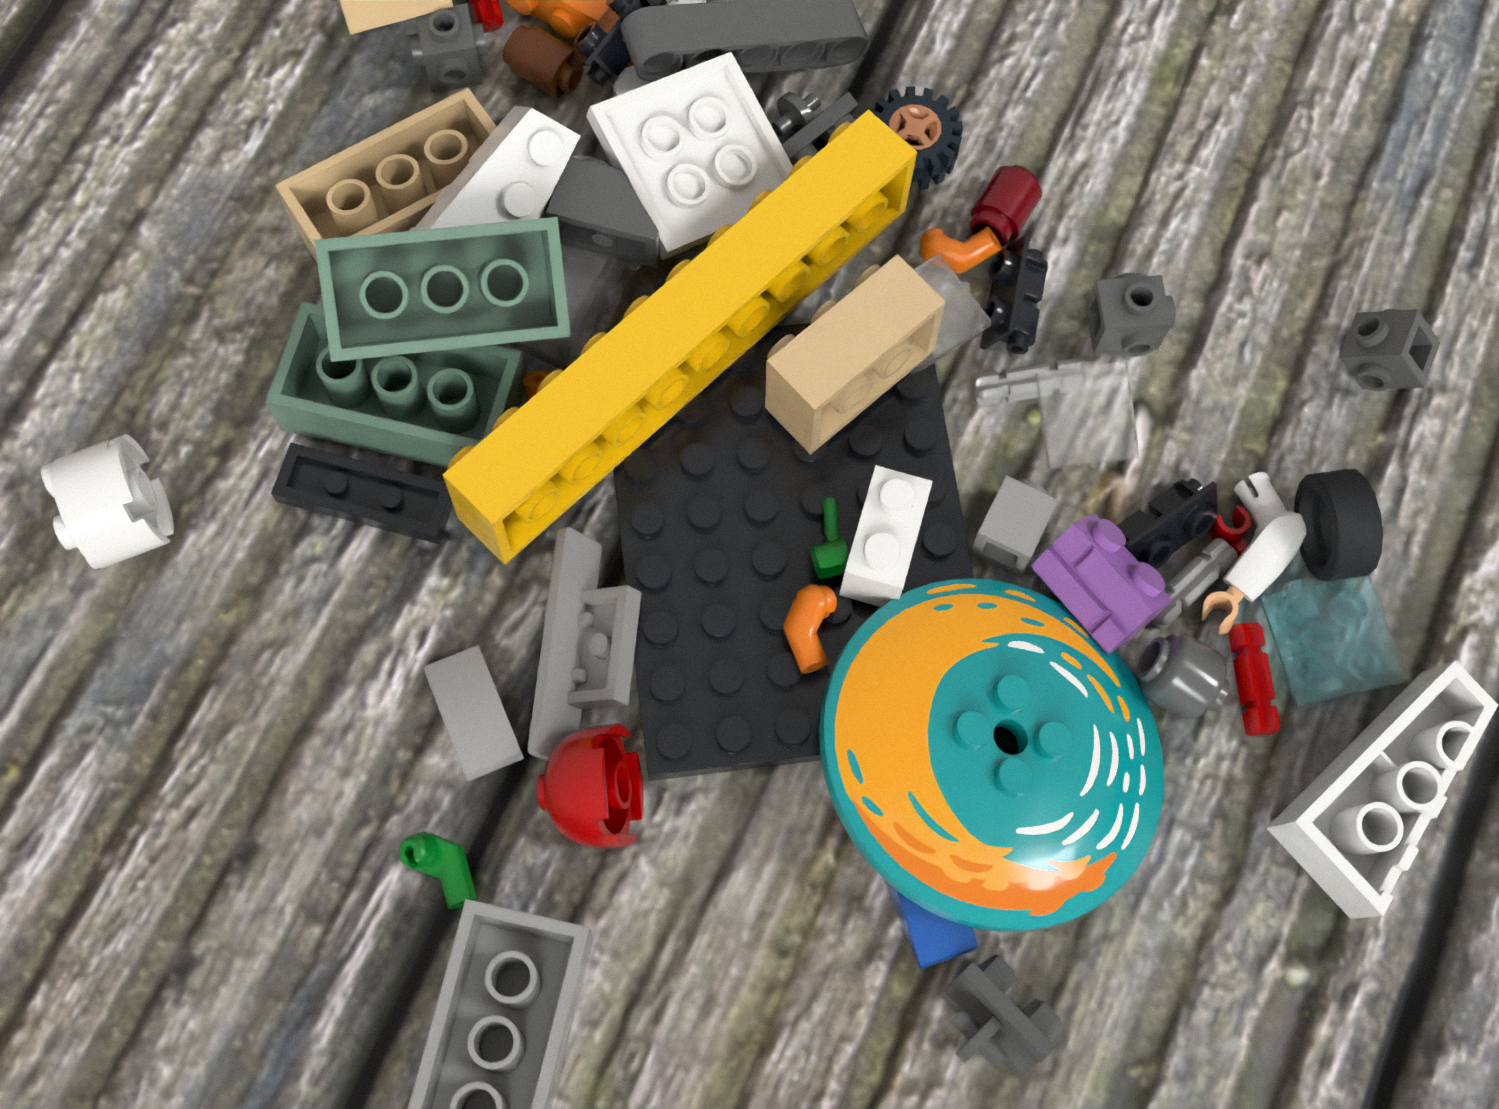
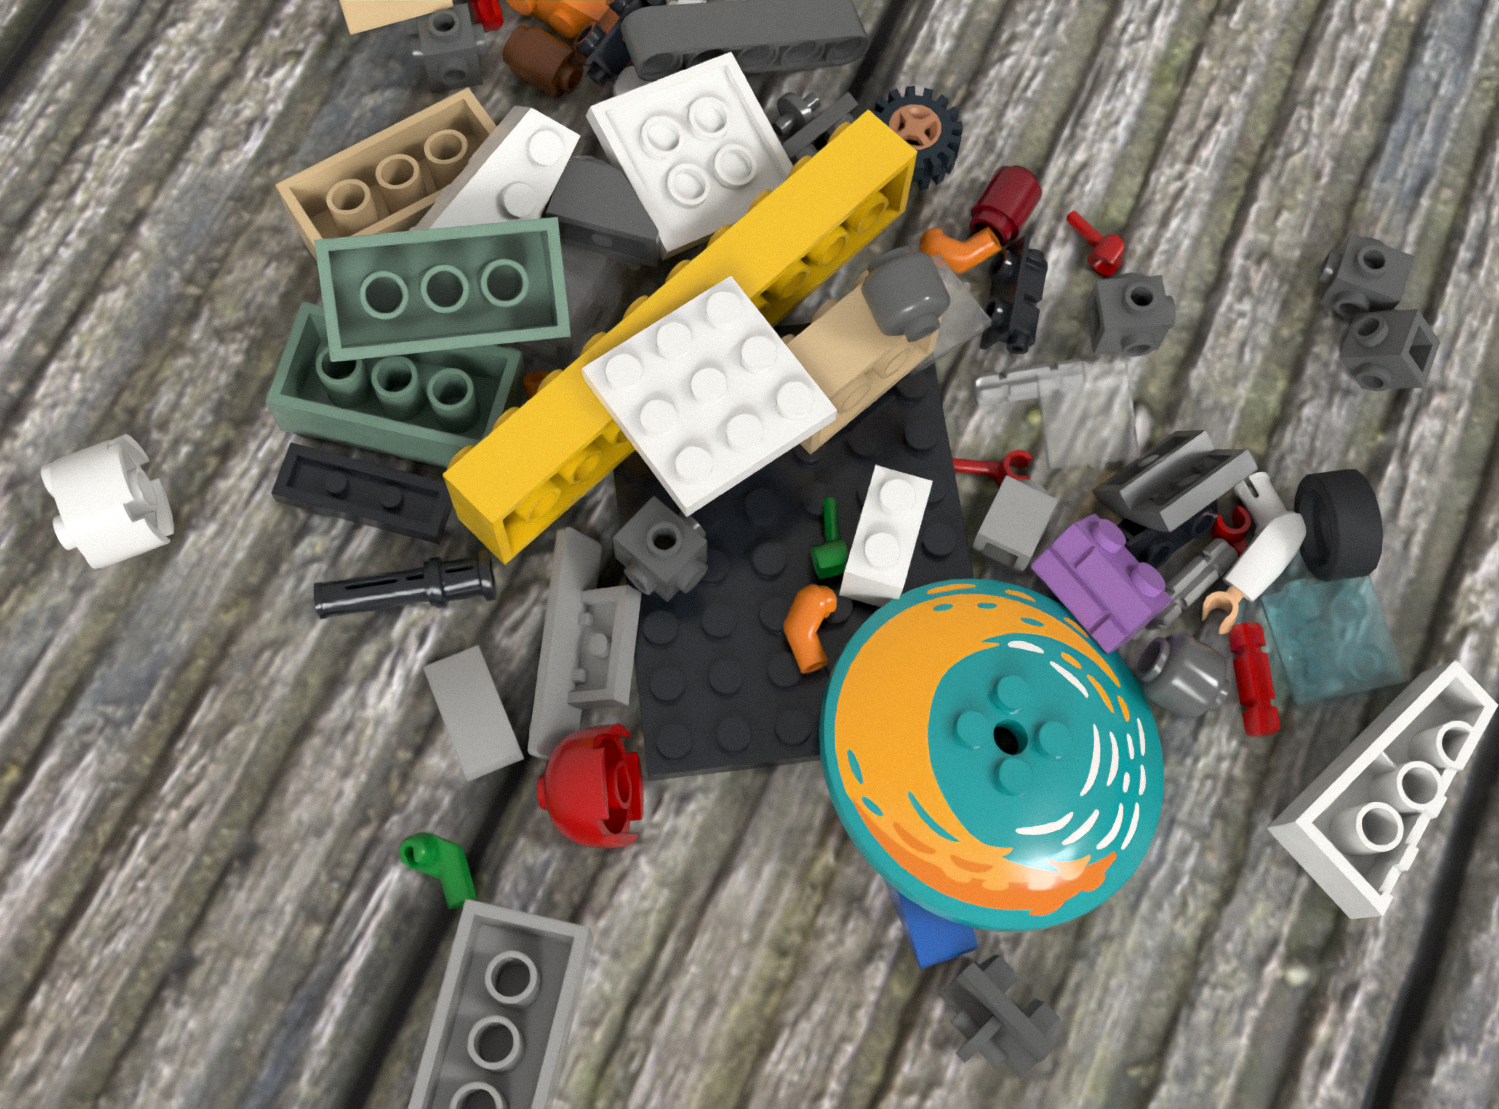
none -> black pin [313,549,497,620]
none -> white plate [582,276,837,517]
none -> dark grey brick [613,496,708,602]
none -> dark grey head [861,247,951,342]
none -> red hand [952,450,1033,487]
none -> red hand [1066,210,1124,277]
none -> dark grey slope [1092,430,1258,532]
none -> dark grey brick [1317,233,1414,319]

